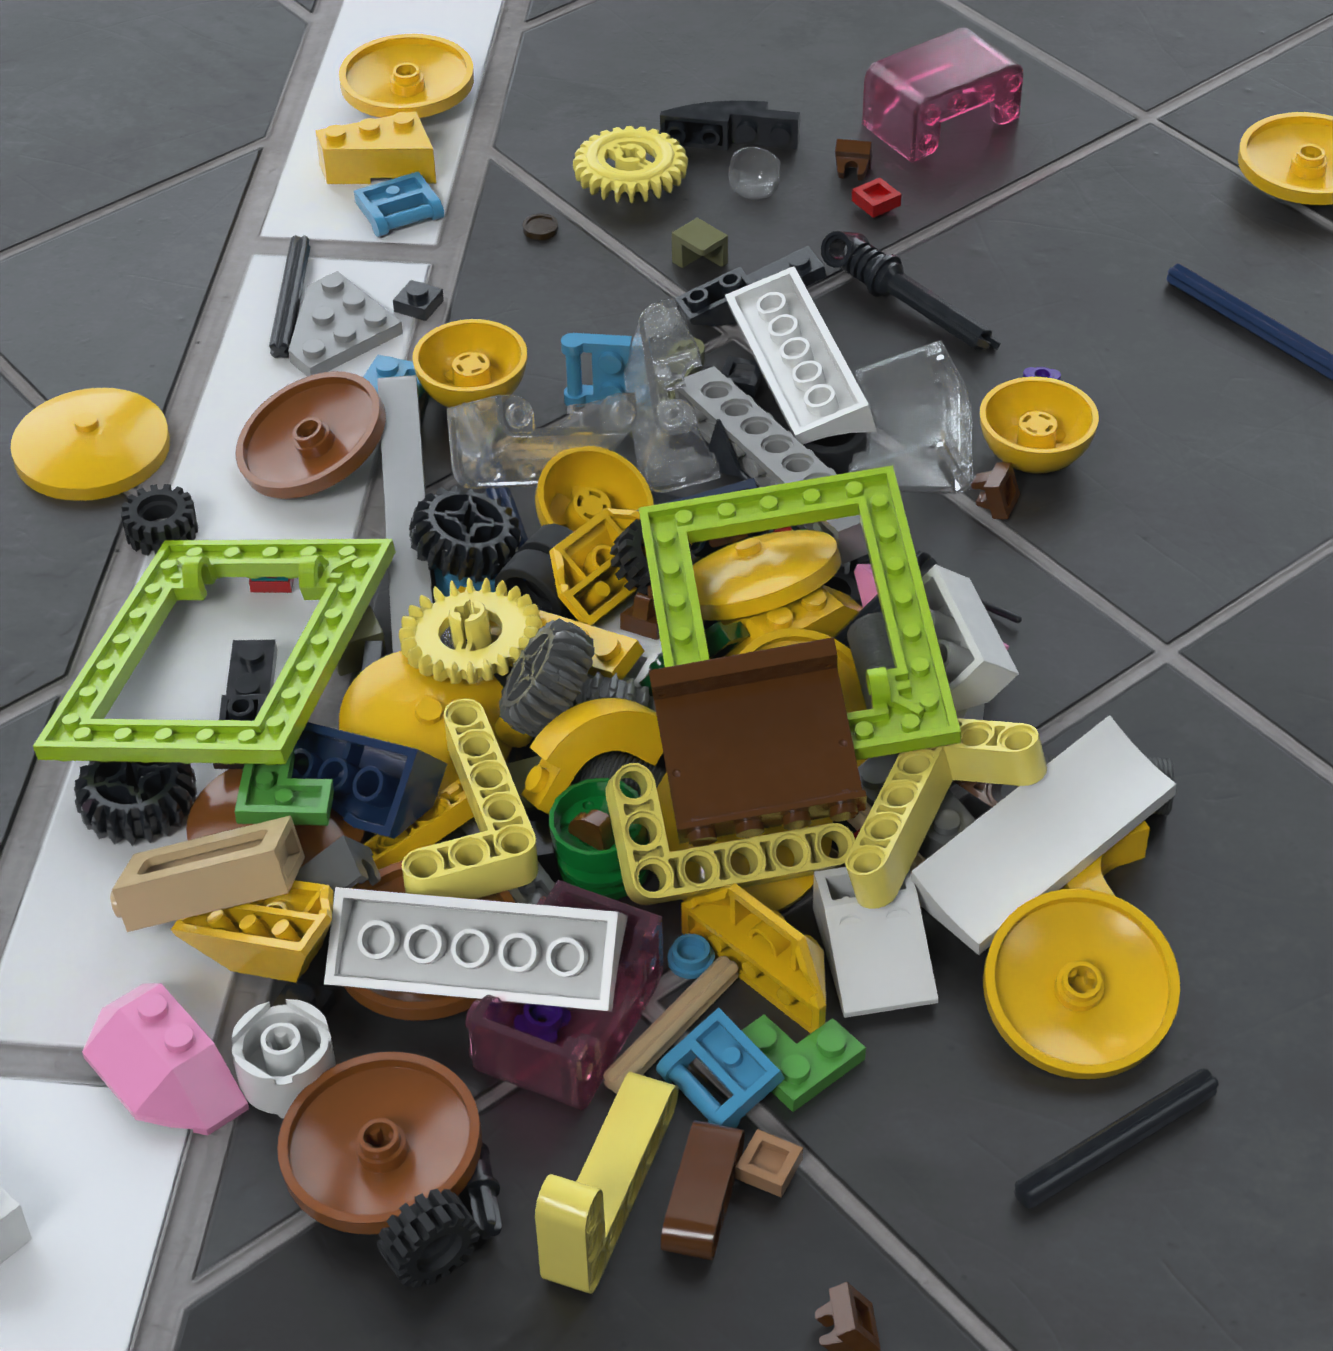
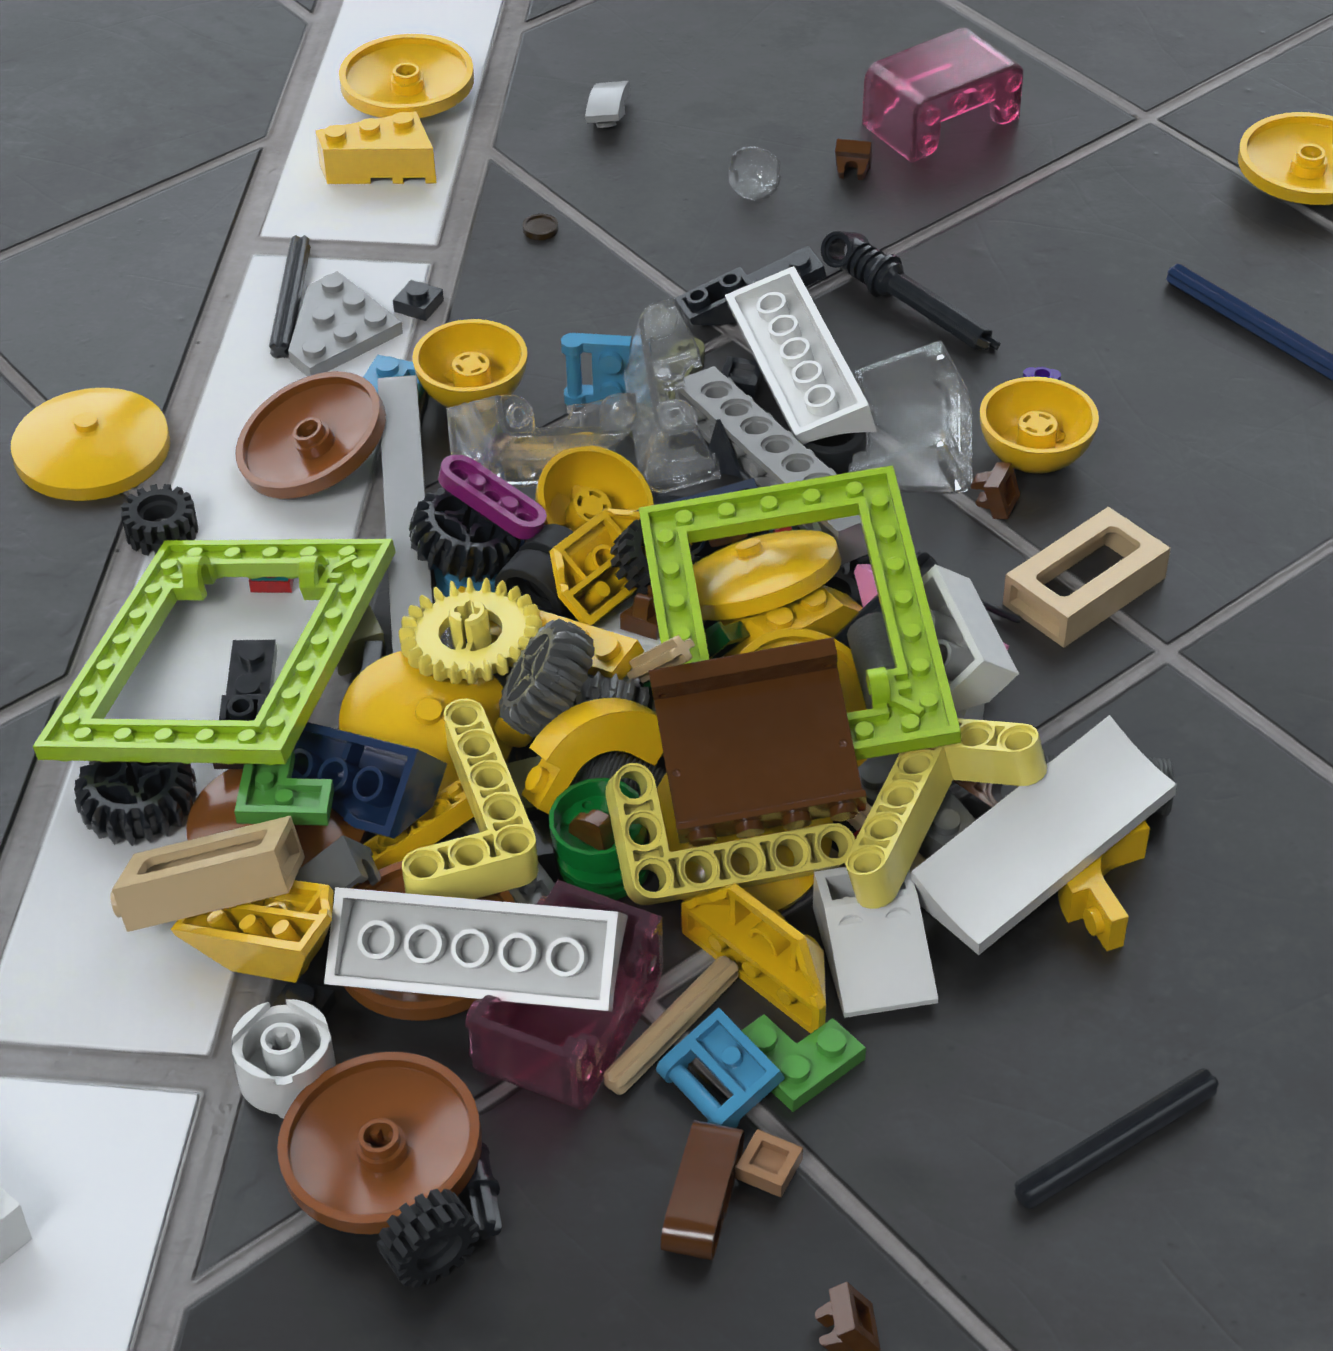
bright pink wedge [82,983,249,1136] -> none
dark azure plate [354,171,444,237] -> none
dark purple plate [514,1004,571,1045] -> none
light yellow beam [535,1071,679,1294] -> none
light yellow gear [573,126,688,204] -> none
black slope [660,100,800,151] -> none
dark azure plate [667,934,715,979] -> none
olive panel [672,217,728,268] -> none
red plate [851,177,902,218] -> none
yellow dish [983,888,1180,1079] -> none
none -> magenta plate [438,455,547,539]
none -> light grey slope [585,81,630,128]
none -> tan axle [627,635,695,683]
none -> tan piece [1003,507,1170,648]

